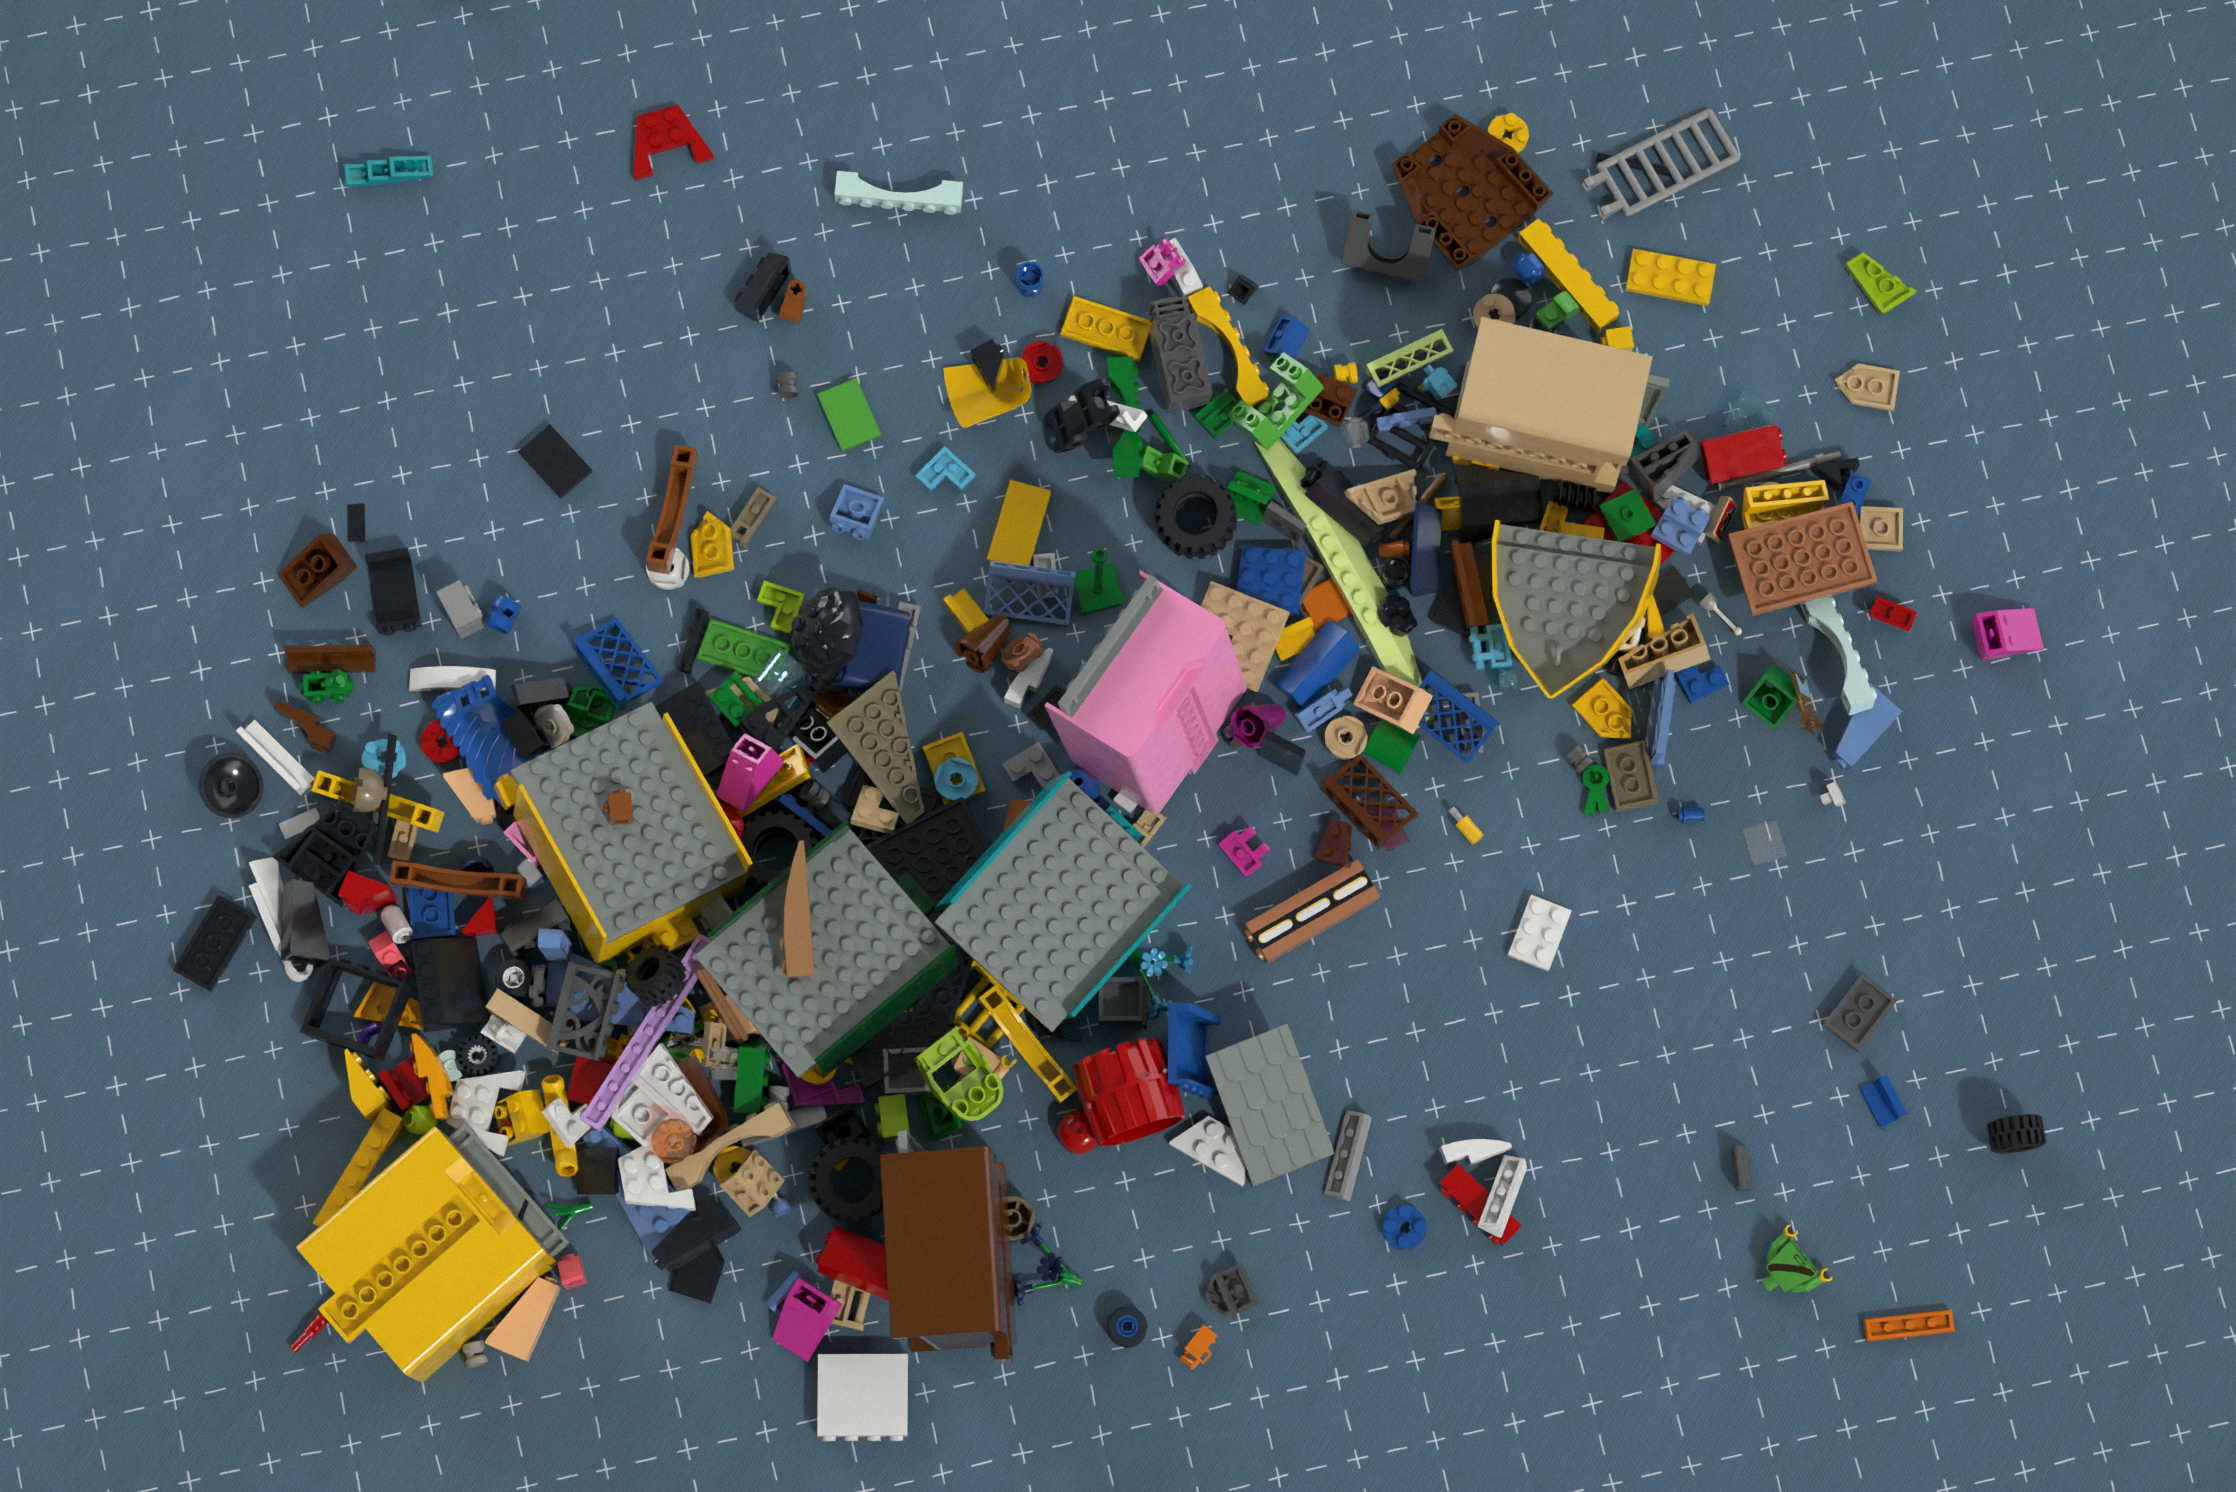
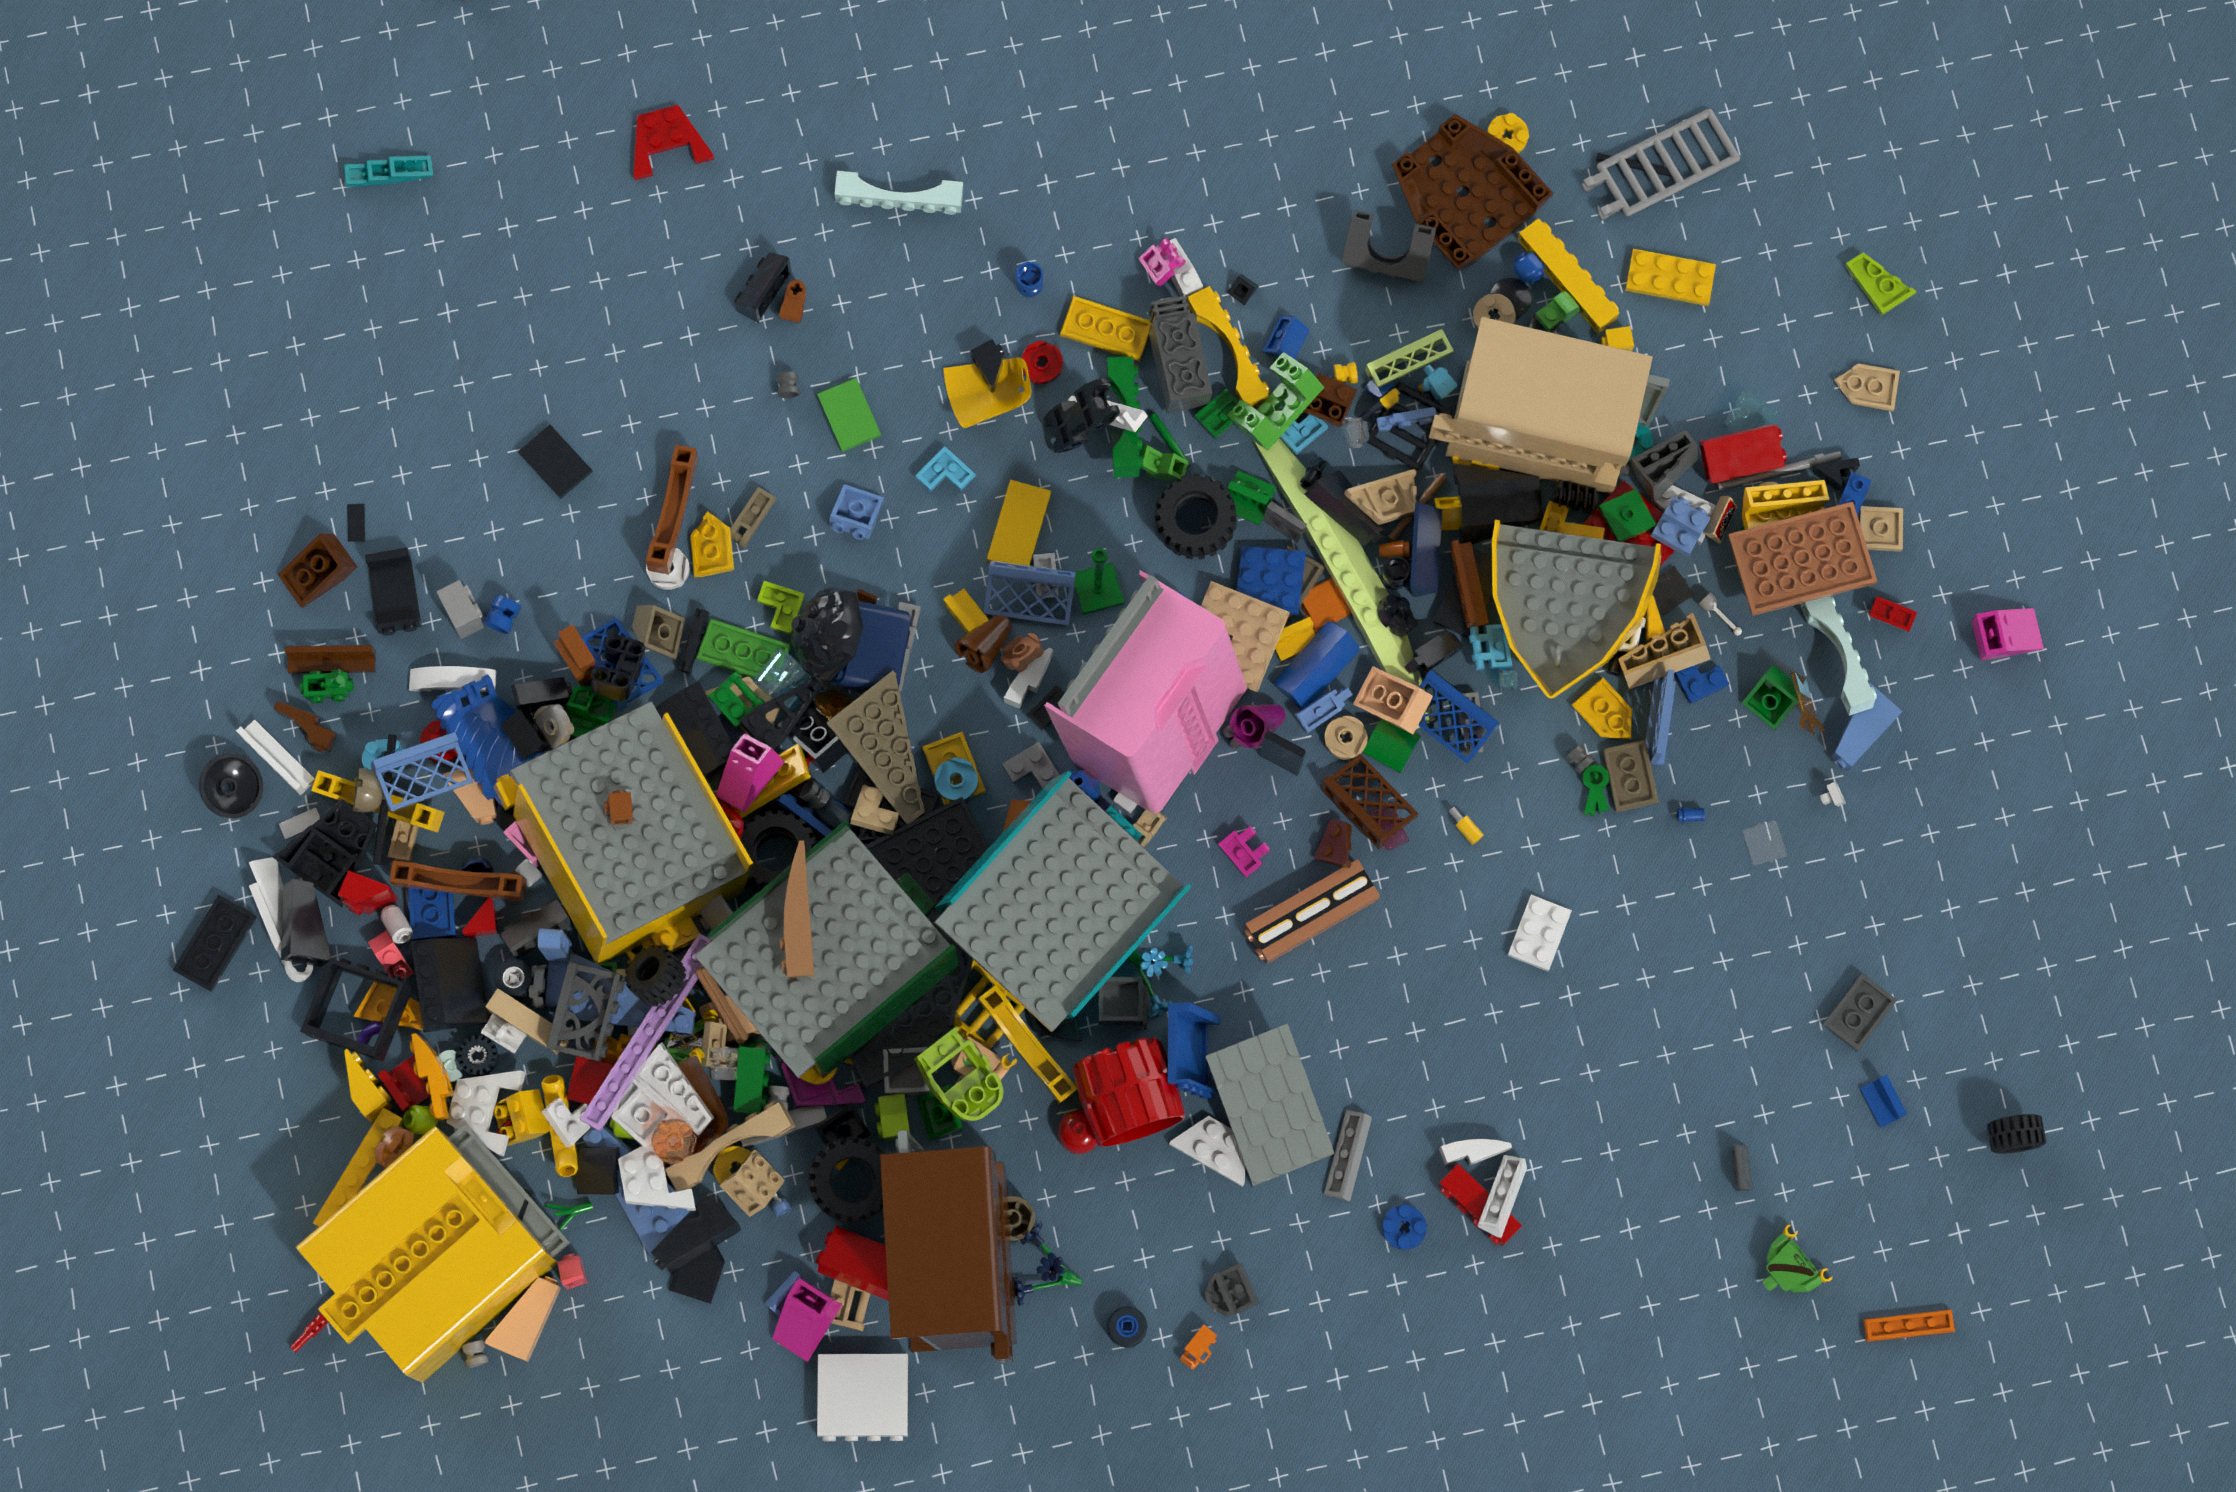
none -> medium blue fence [371,732,473,812]
none -> nougat plate [375,1126,414,1169]
none -> dark orange slope [554,624,596,686]
none -> black beam [590,634,645,701]
none -> dark tan slope [632,605,685,659]
none -> black piece [1404,632,1463,674]

